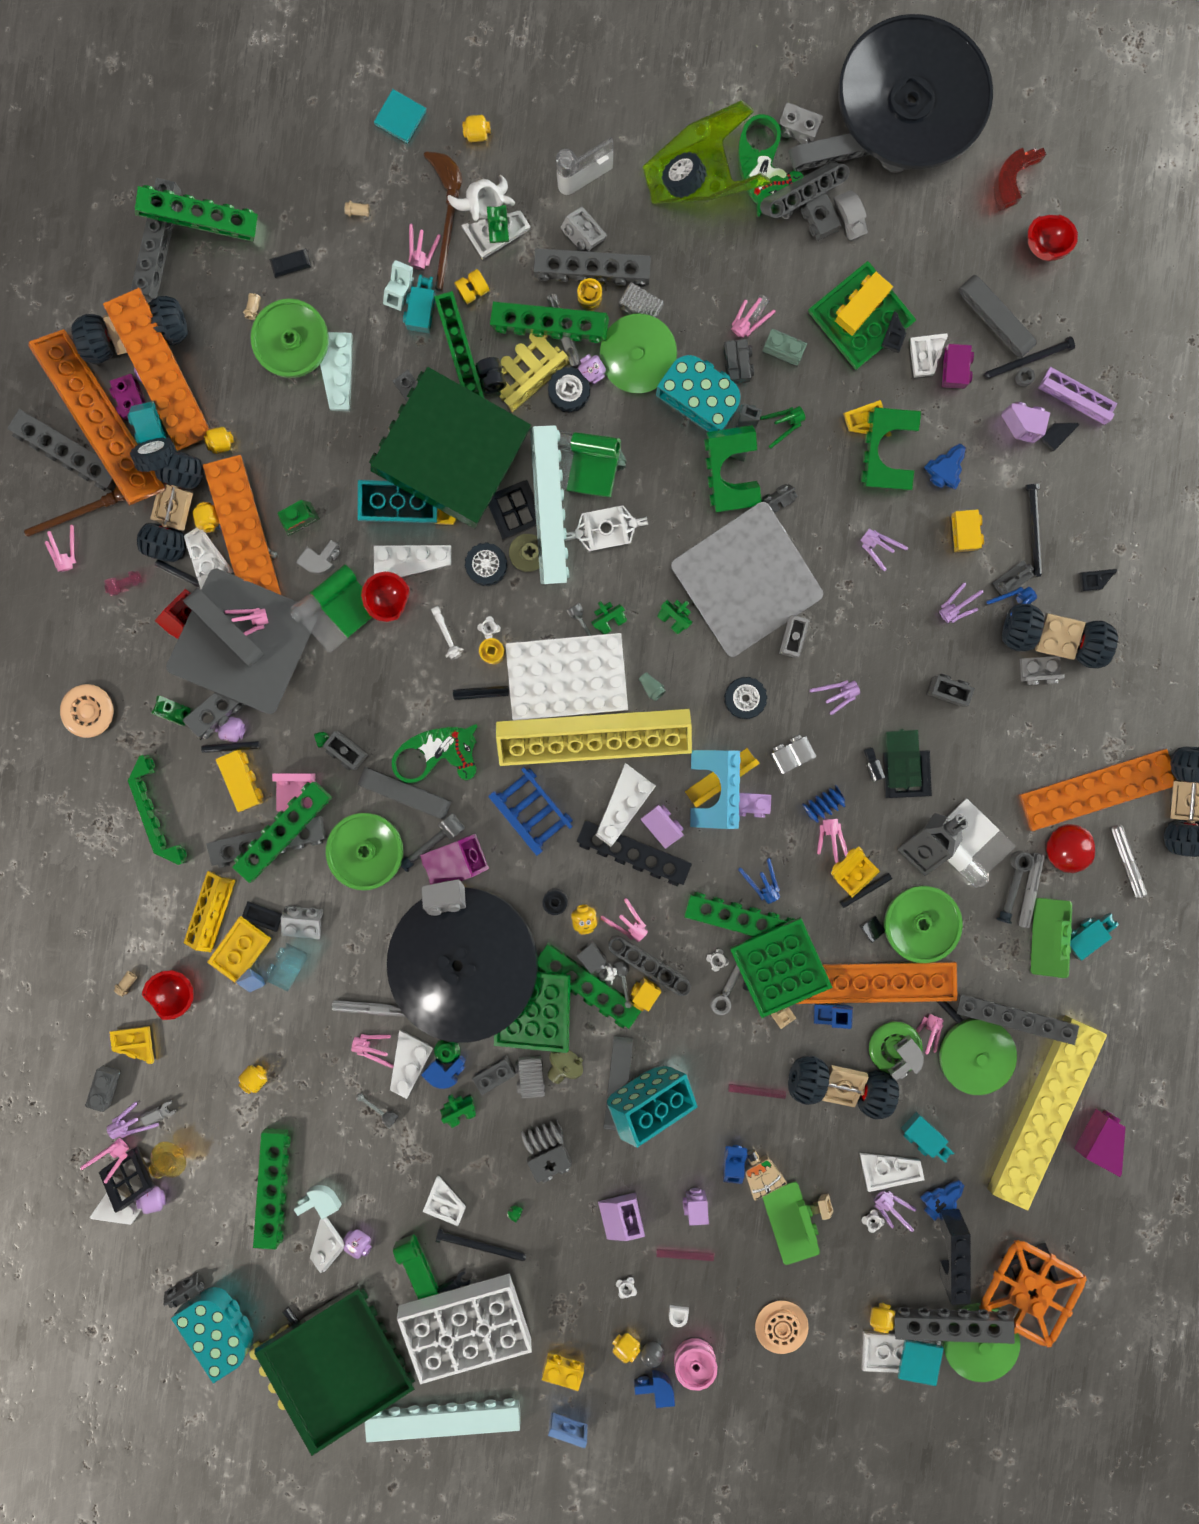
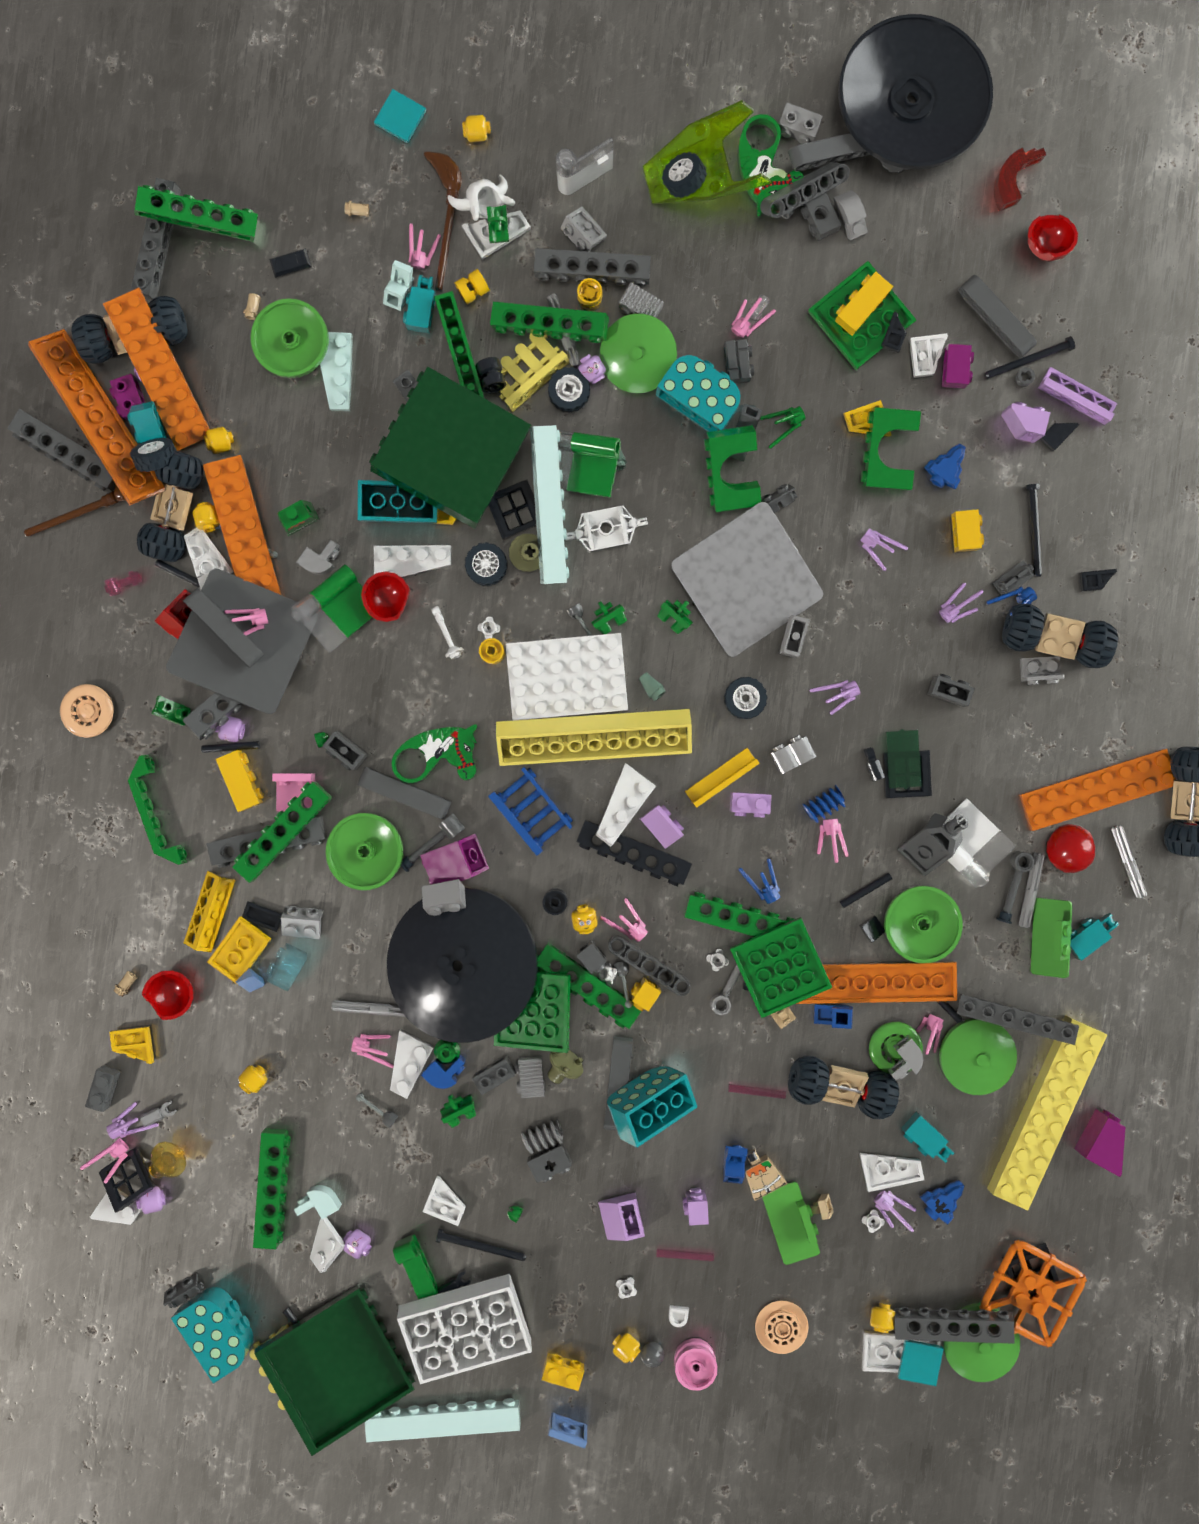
bright pink plant [45,524,76,572] -> none
black axle [453,686,510,700] -> none
blue brick [634,1370,675,1408] -> none
medium azure arch [690,750,741,829] -> none
sand green brick [762,329,807,366] -> none
yellow bracket [831,847,880,898] -> none
black arch [940,1209,971,1305] -> none

